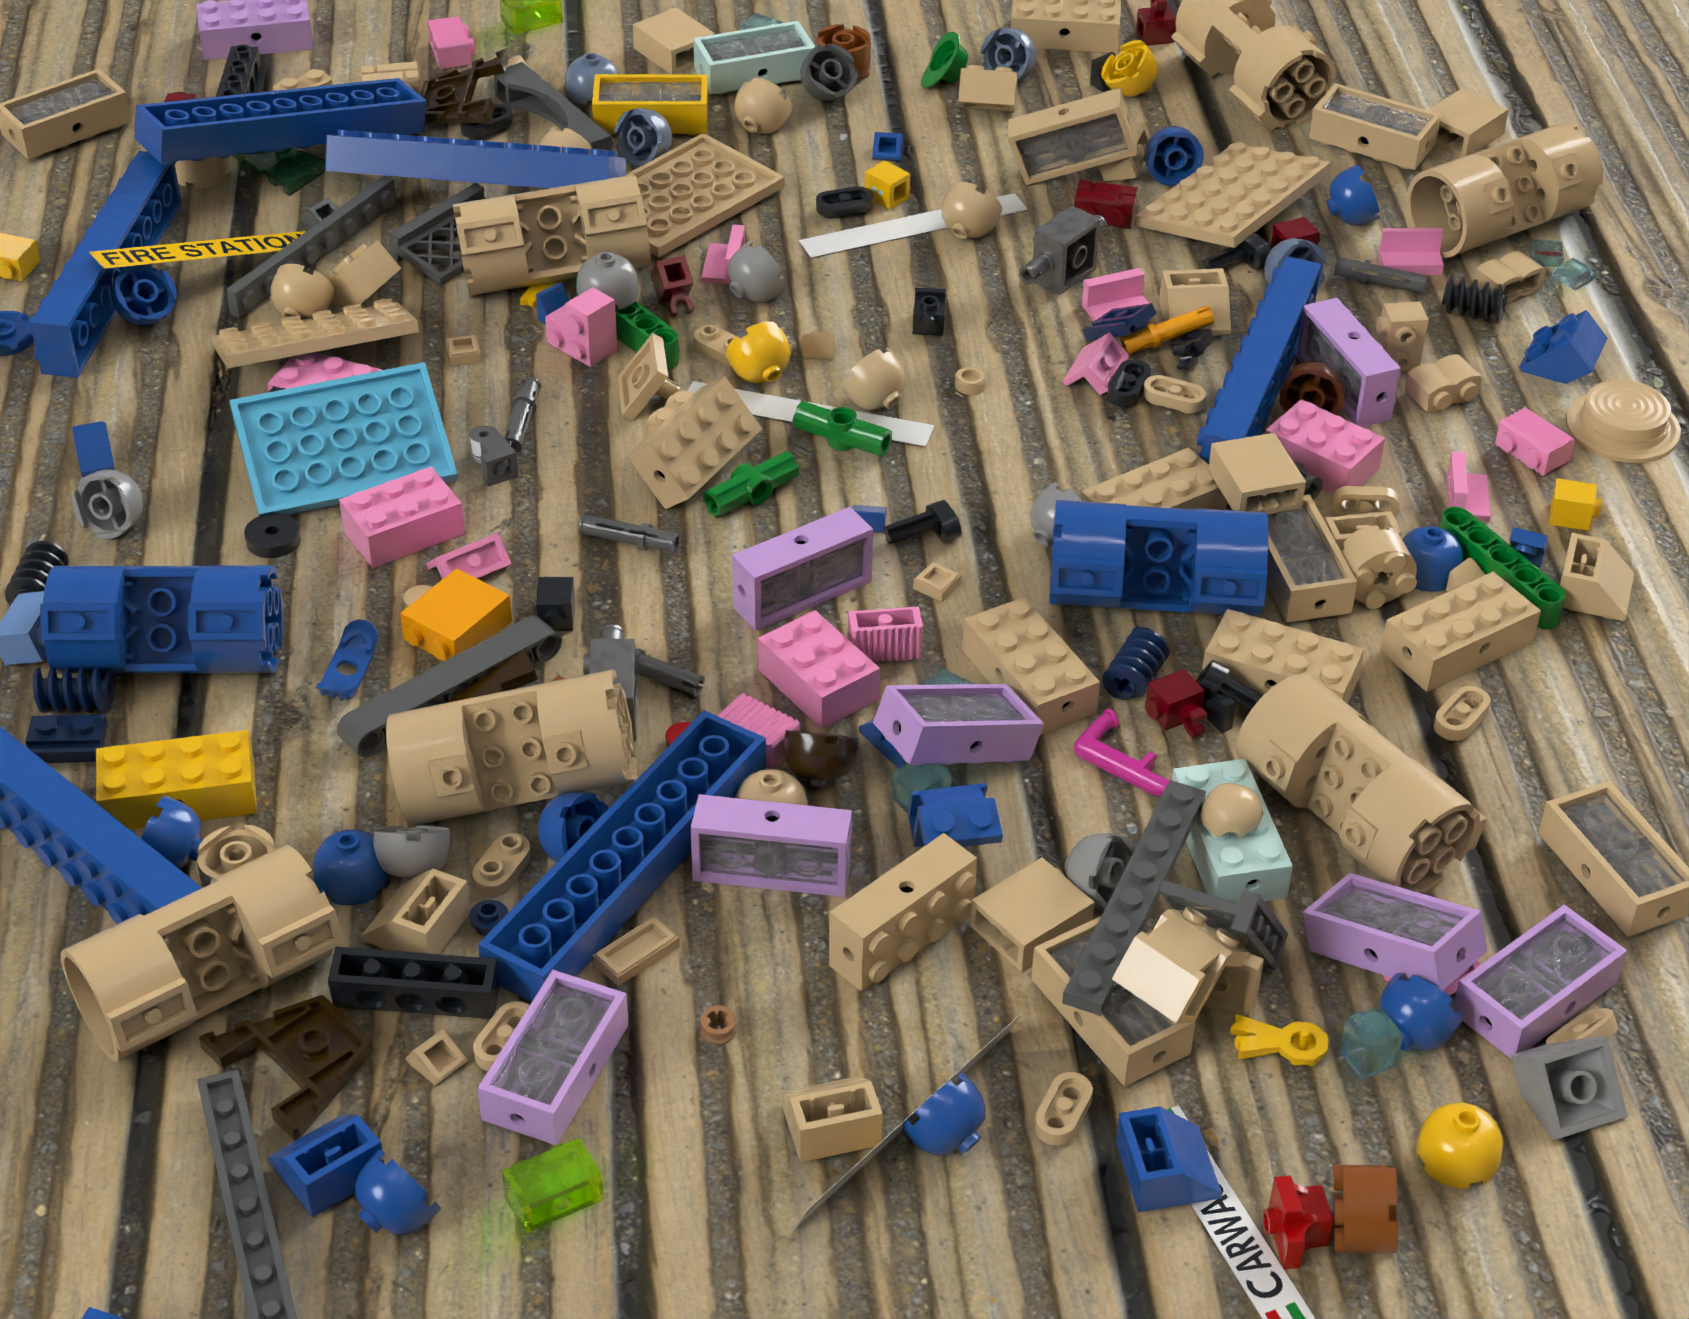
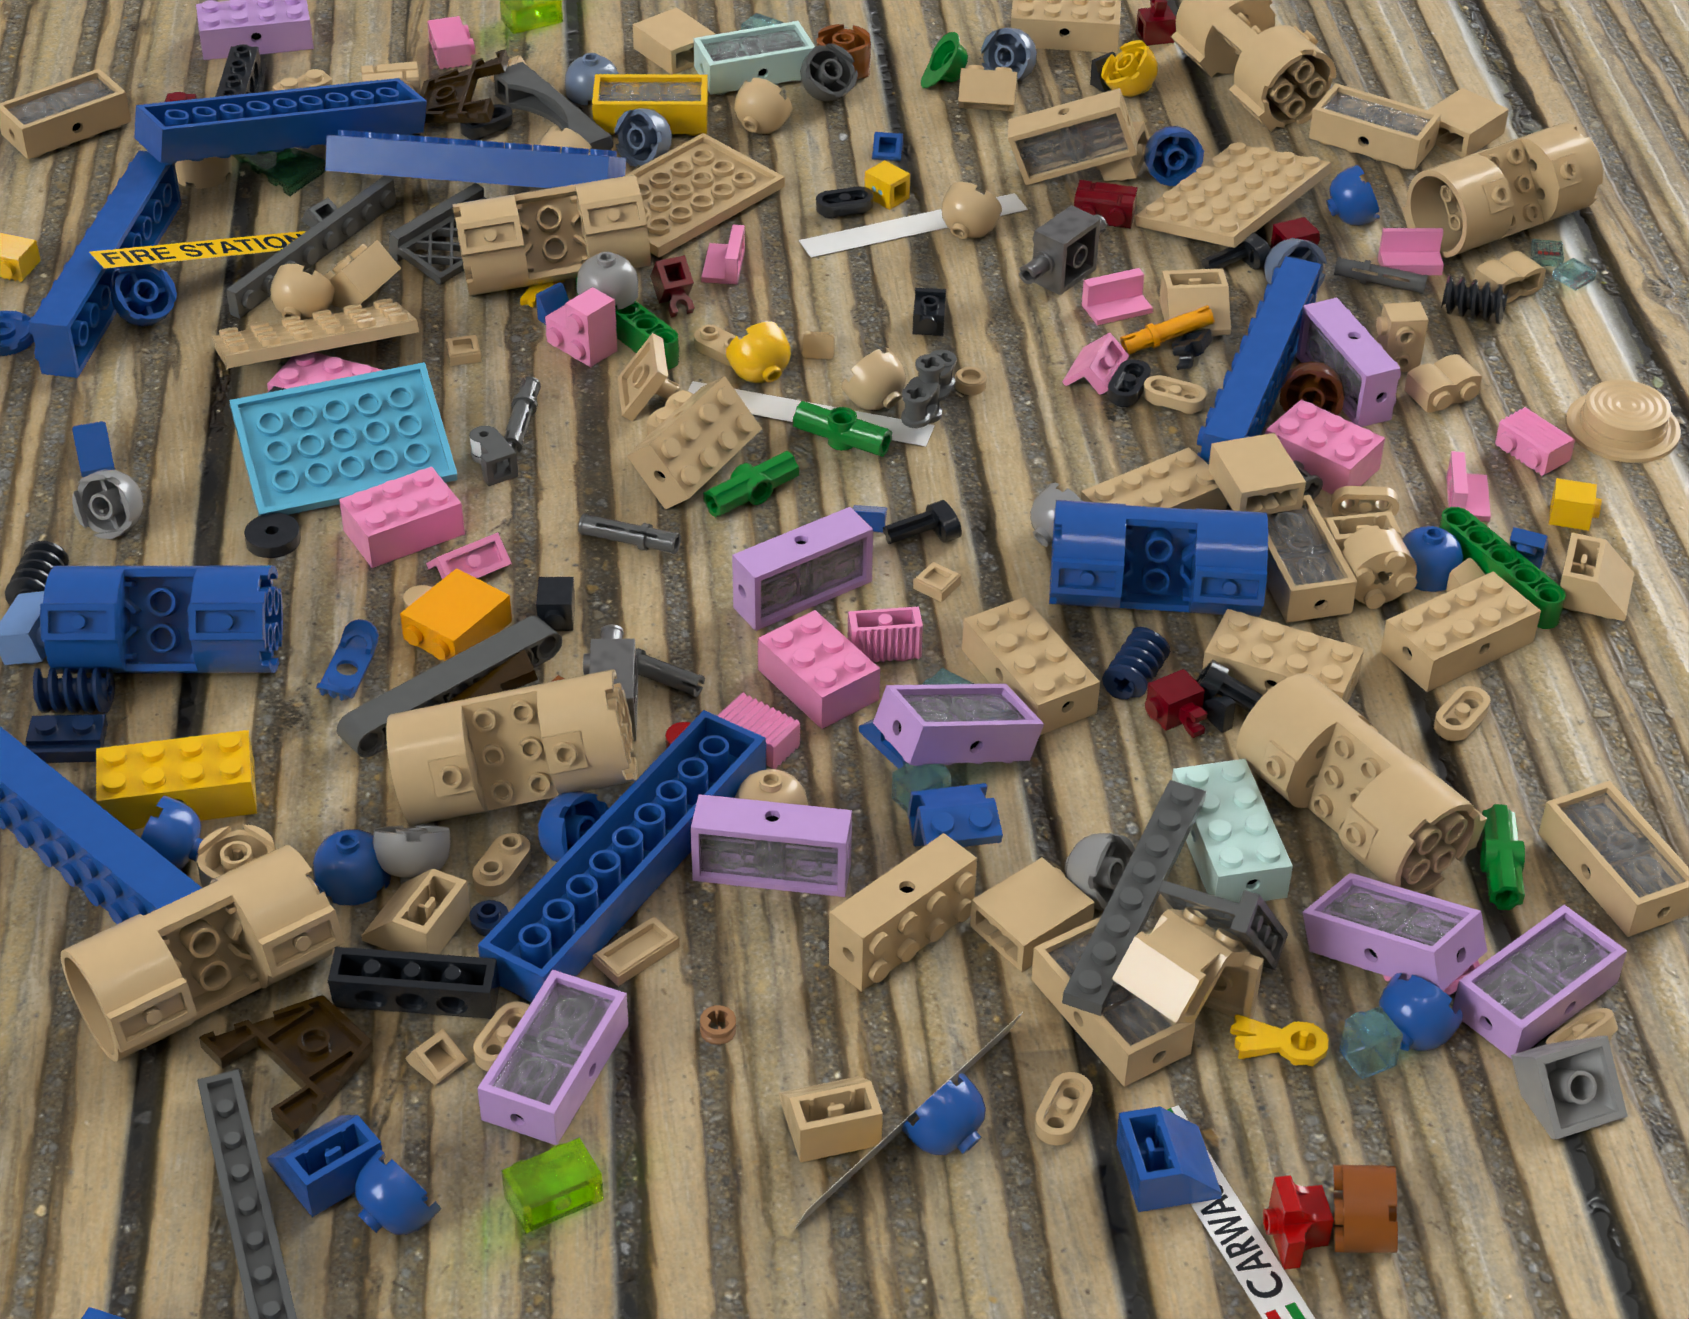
light grey cylinder [728,241,787,303] -> none
dark brown cylinder [784,730,859,787] -> none
dark pink piece [1074,708,1169,796] -> none
dark blue plate [1082,303,1157,341] -> none
tan hair [1199,783,1264,838] -> none
yellow cylinder [1416,1102,1503,1189] -> none
blue slope [1519,310,1608,384] -> none
none -> dark grey axle [901,350,957,428]
none -> green piece [1480,804,1525,910]

